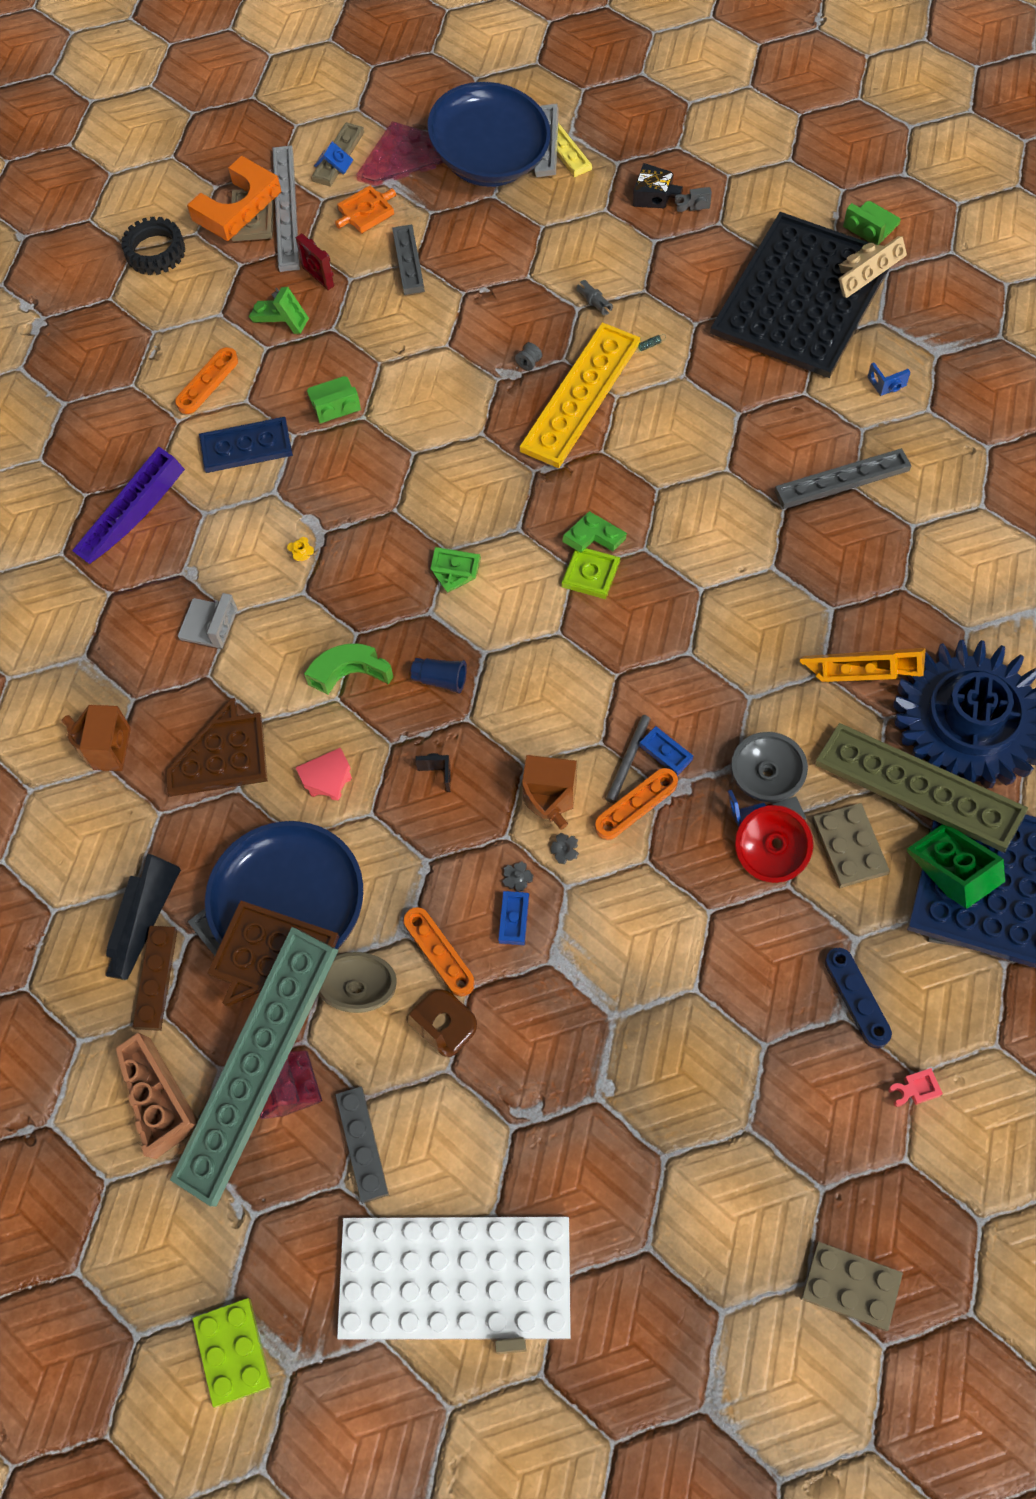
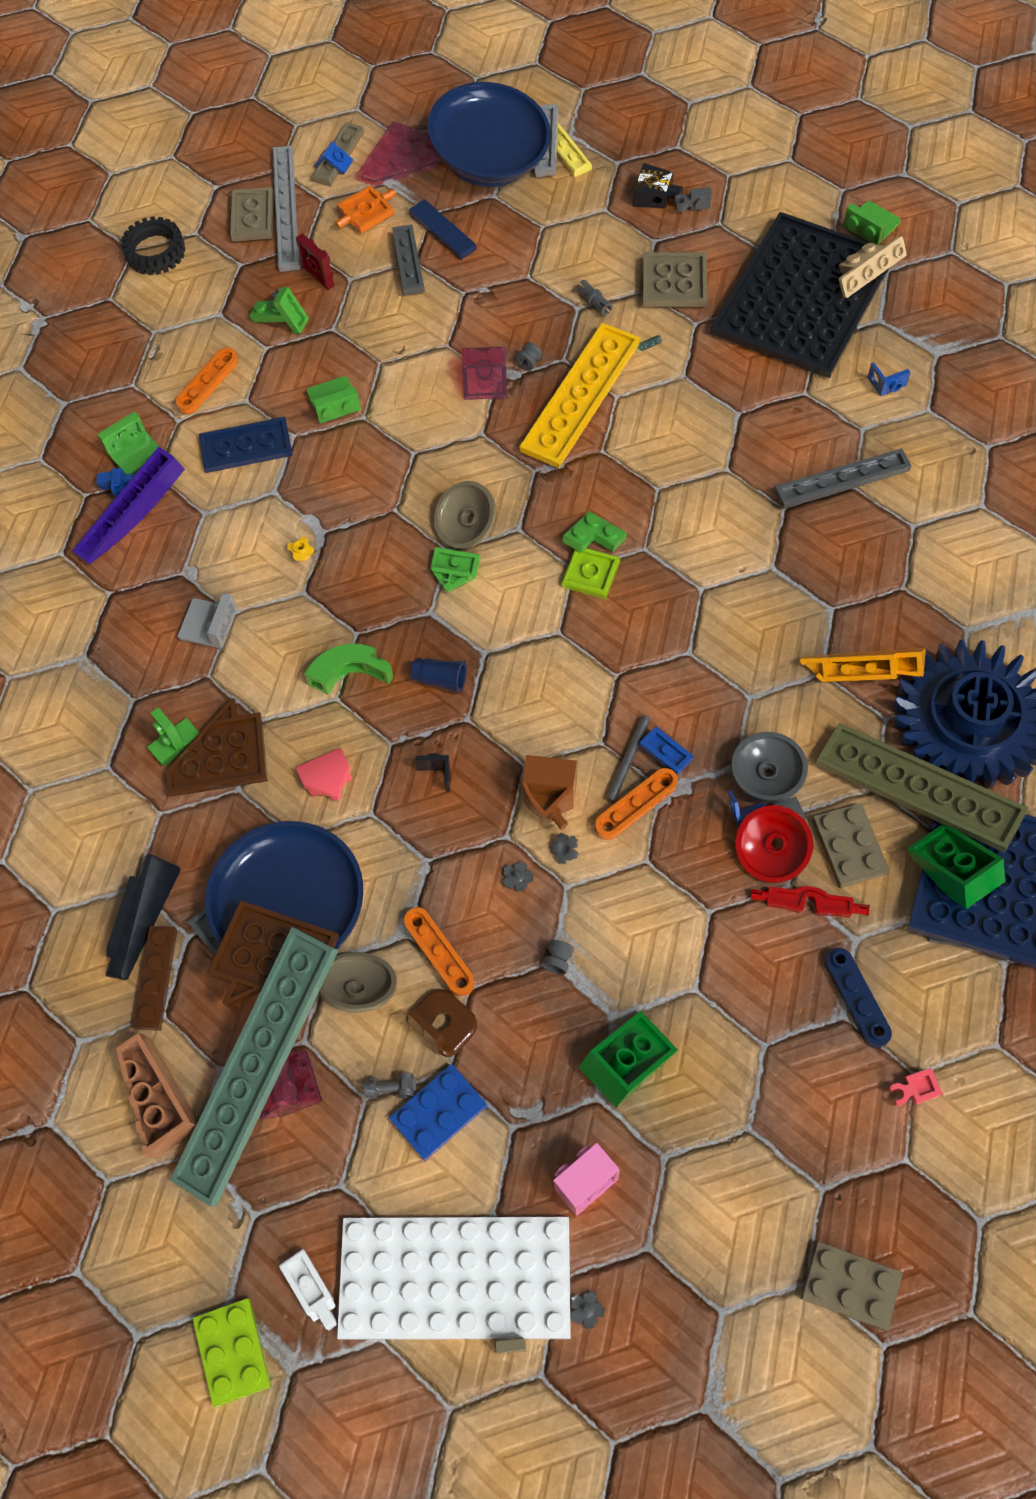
dark orange piece [62,705,131,771] -> none
orange arch [187,156,282,241] -> none
dark grey plate [335,1086,389,1204] -> none
blue plate [498,891,529,945] -> none
none -> bright green bracket [97,411,158,475]
none -> blue piece [97,468,134,497]
none -> bright green bracket [147,707,200,767]
none -> white hinge [279,1249,338,1331]
none -> flat silver bar [364,1073,417,1099]
none -> blue plate [389,1064,488,1162]
none -> dark blue tile [409,199,477,260]
none -> dark tan dish [434,481,496,549]
none -> clear pink slope [462,347,507,400]
none -> dark grey wheel [542,939,574,975]
none -> bright pink brick [553,1143,620,1216]
none -> dark grey plant [570,1291,605,1329]
none -> green slope [579,1011,678,1108]
none -> dark tan plate [643,252,707,307]
none -> red piece [750,886,870,918]

